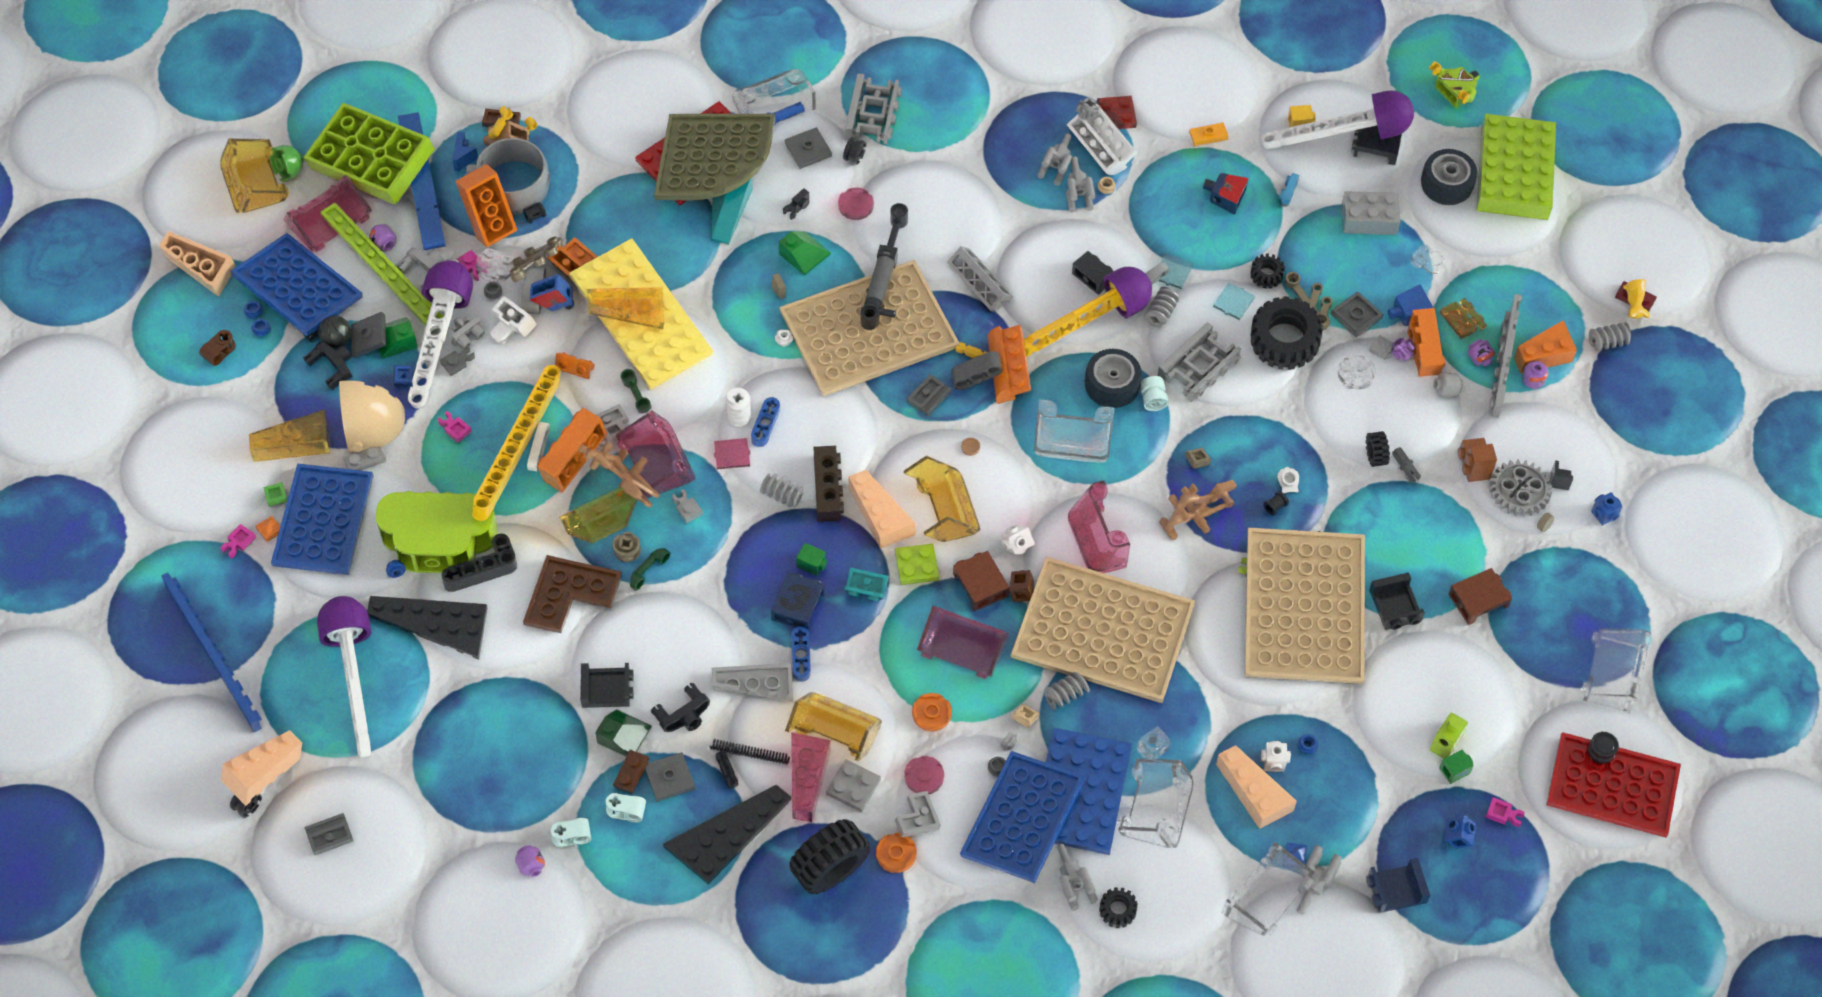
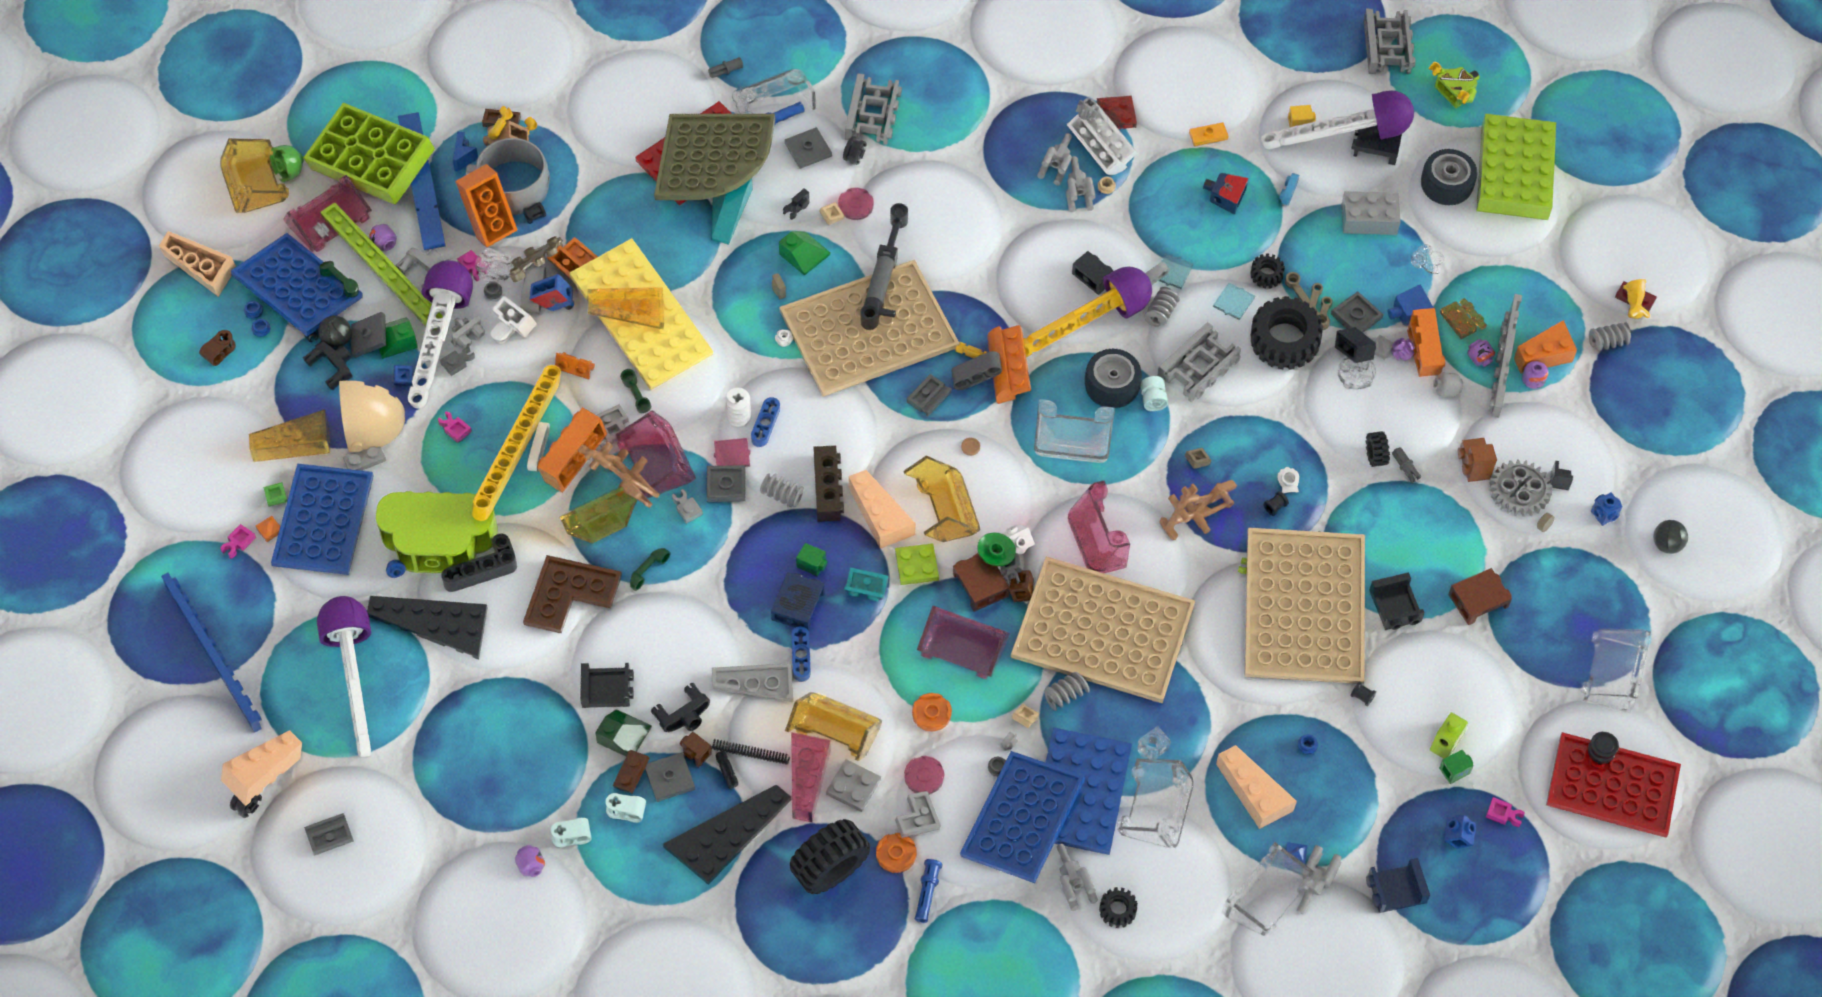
dark tan wheel [613,532,641,562] -> none
light grey fence [947,246,1013,312] -> none
white brick [1261,741,1291,772] -> none
none -> light grey plate [313,222,330,239]
none -> dark green bar [319,261,359,298]
none -> reddish brown brick [680,731,712,768]
none -> dark grey plate [707,465,745,502]
none -> dark grey axle [708,57,743,78]
none -> tan tile [819,202,845,225]
none -> blue pin [914,859,943,923]
none -> green dish [977,532,1016,566]
none -> dark grey plate [1000,553,1022,585]
none -> black brick [1335,327,1376,363]
none -> black bush [1350,681,1377,707]
none -> light grey fence [1364,9,1415,74]
none -> pearl dark grey piece [1653,520,1688,554]

